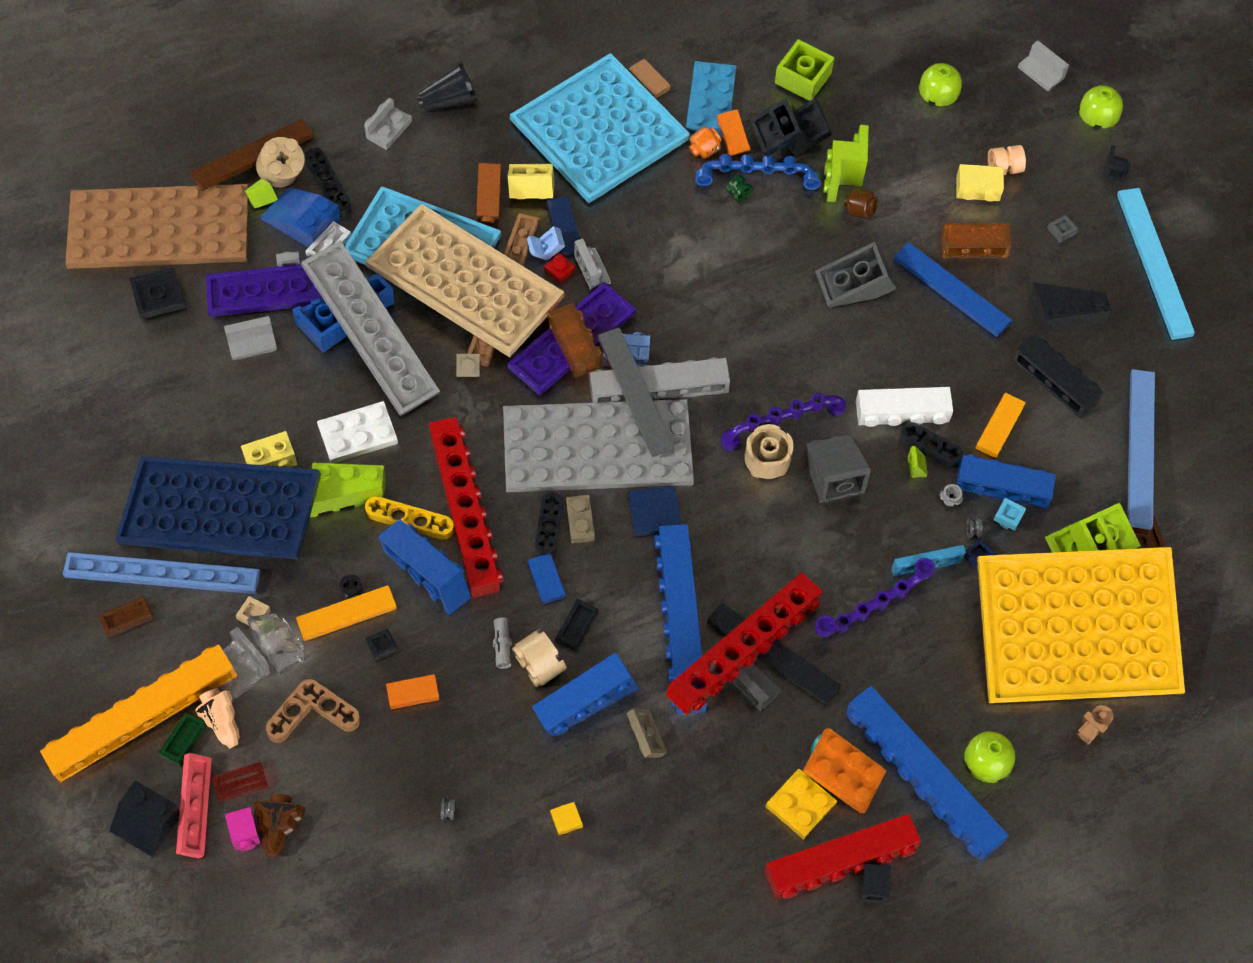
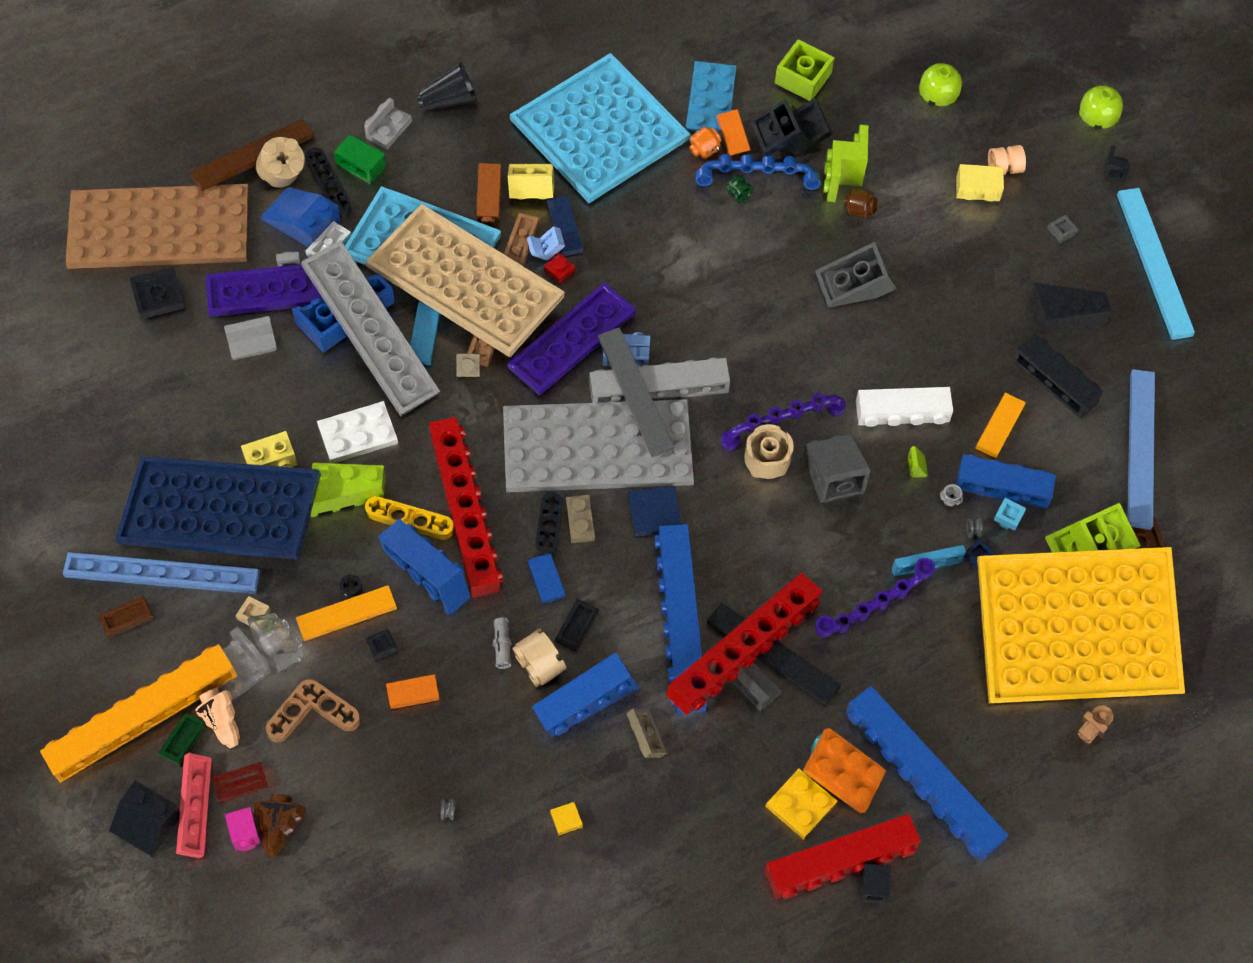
lime slope [245,178,278,209] -> none
clear orange brick [548,303,603,377] -> none
light grey bracket [574,239,611,291] -> none
medium nougat tile [628,59,671,99] -> none
blue tile [894,242,1012,337] -> none
black beam [900,422,963,468] -> none
clear orange brick [940,222,1012,258] -> none
lime cylinder [964,731,1015,783] -> none
light grey panel [1018,41,1069,91] -> none
none -> green brick [334,134,386,184]
none -> dark azure tile [410,302,440,366]

